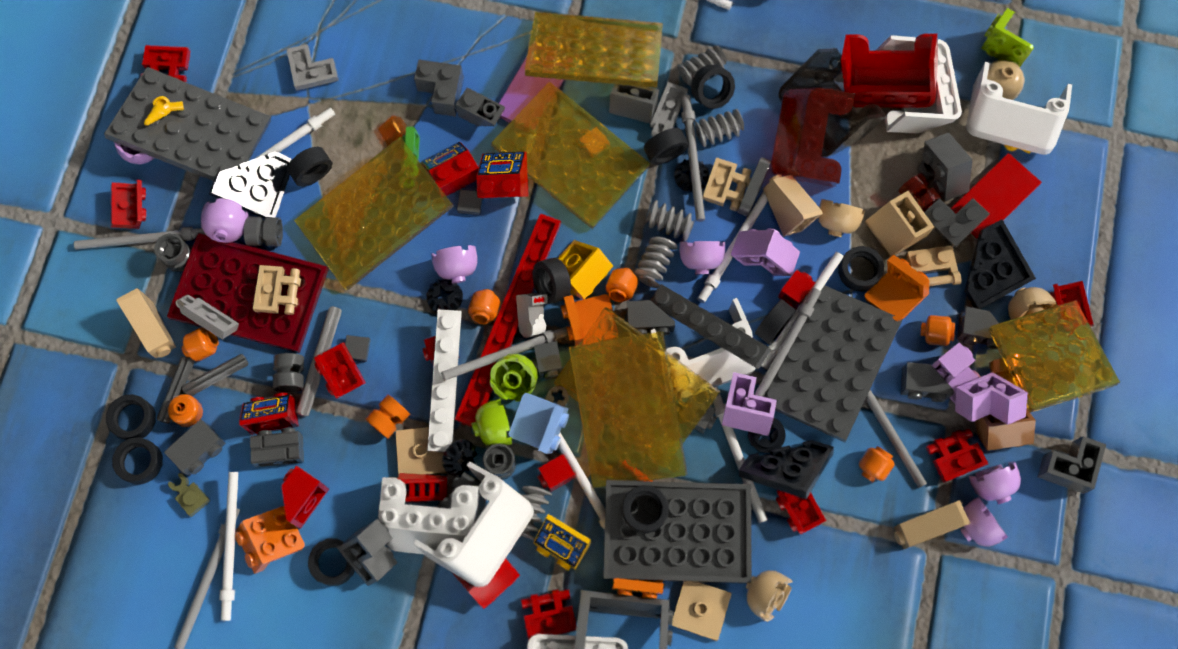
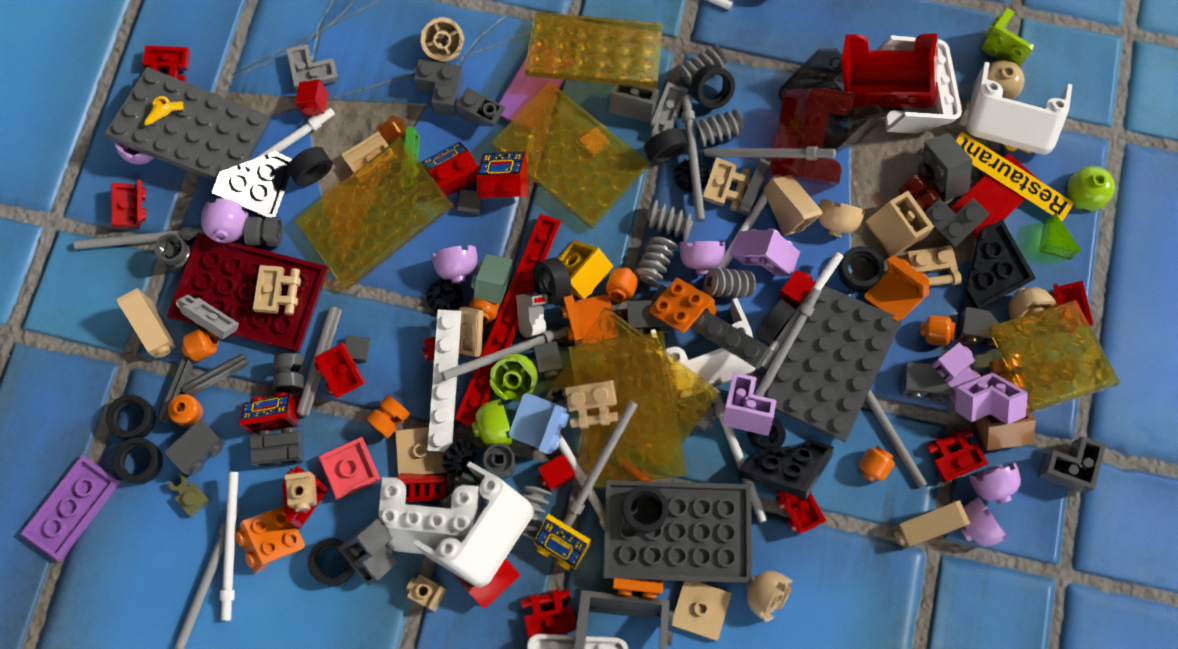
none -> medium lavender tile [20,455,121,562]
none -> tan brick [285,472,317,511]
none -> red brick [295,79,329,116]
none -> coral plate [318,437,381,501]
none -> tan plate [341,131,397,182]
none -> tan brick [406,575,447,612]
none -> tan cylinder [420,17,464,62]
none -> tan plate [459,307,483,357]
none -> sand green brick [471,254,513,304]
none -> light grey bar [563,400,638,527]
none -> tan plate [565,380,619,429]
none -> orange bracket [650,278,718,333]
none -> light grey bar [704,146,836,160]
none -> light grey piece [704,267,756,299]
none -> yellow sticker [956,132,1074,221]
none -> clear neon green slope [1039,213,1082,260]
none -> lime cylinder [1066,166,1115,212]

